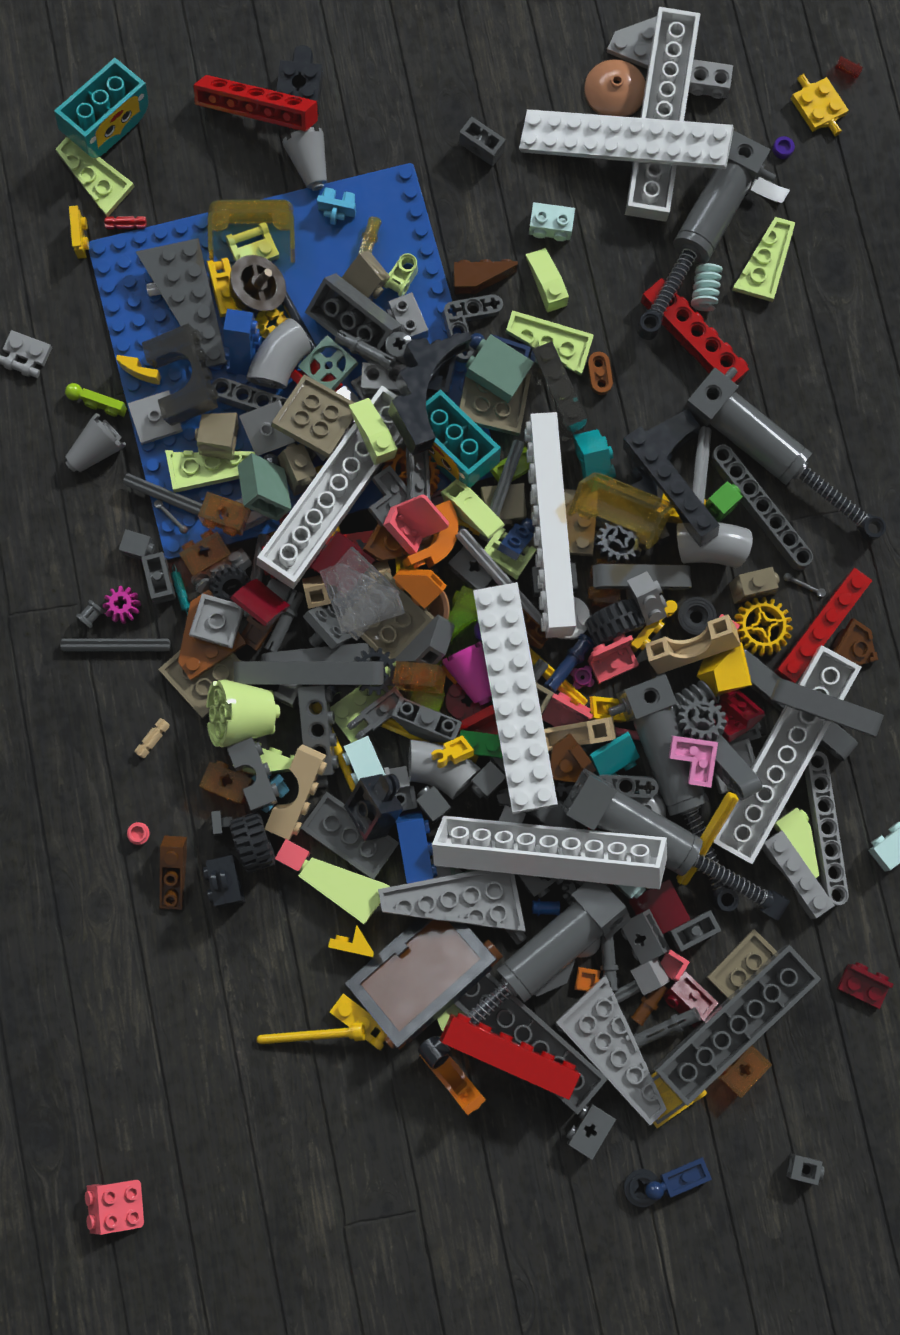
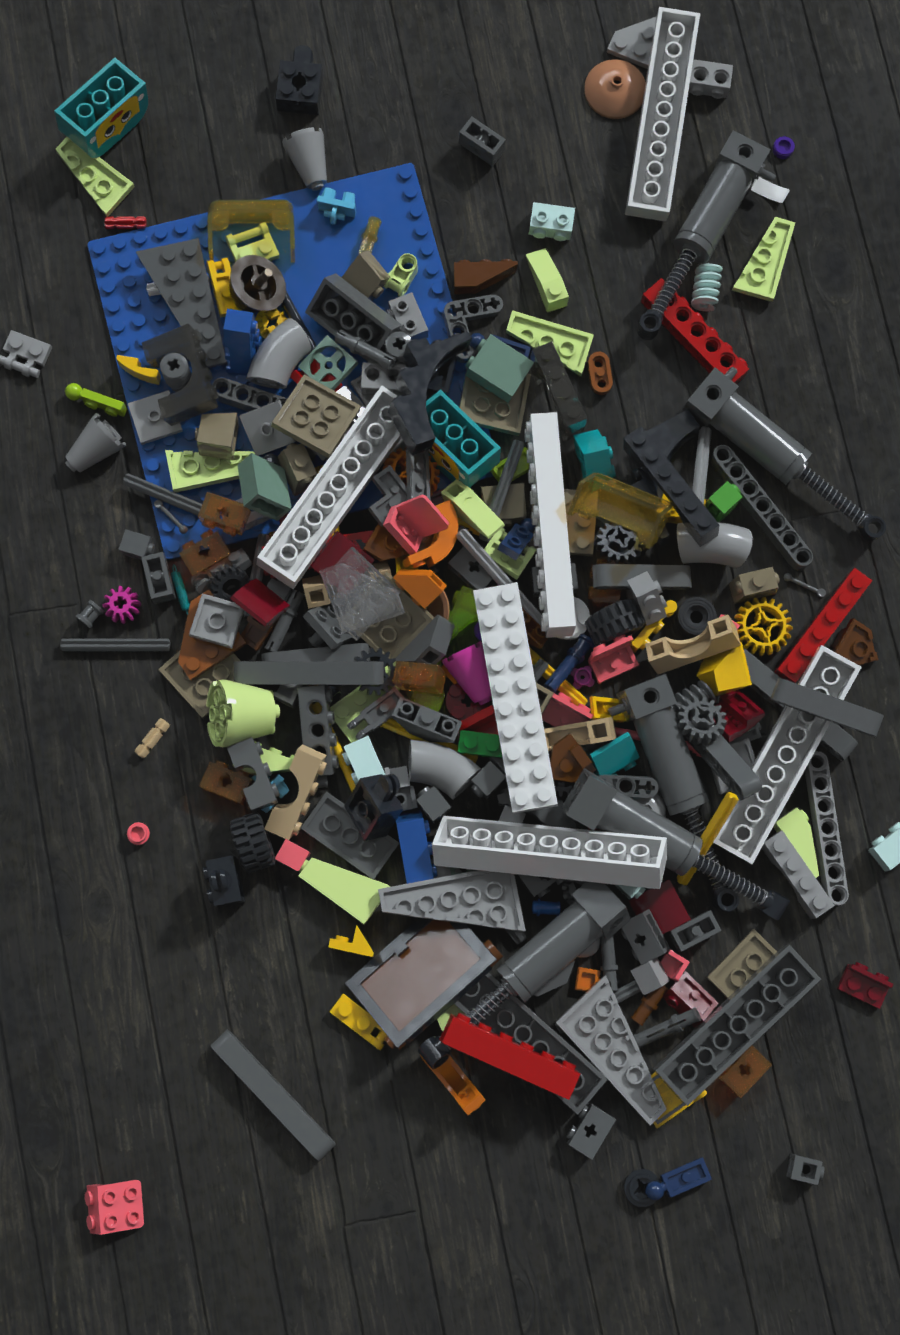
yellow plate [69,206,89,259] -> none
reddish brown slope [159,836,187,910] -> none
red brick [193,75,318,131] -> none
dark grey tile [211,811,232,836] -> none
yellow piece [257,1022,365,1044] -> none
yellowish green slope [348,398,397,465] -> none
yellow plate [431,735,474,768] -> none
white plate [519,109,734,169] -> none
bright pink plate [668,735,718,787] -> none
yellow plate [791,74,849,136] -> none
clear red pin [835,56,863,79] -> none
none -> dark grey piece [160,353,193,392]
none -> dark grey beam [210,1029,336,1161]

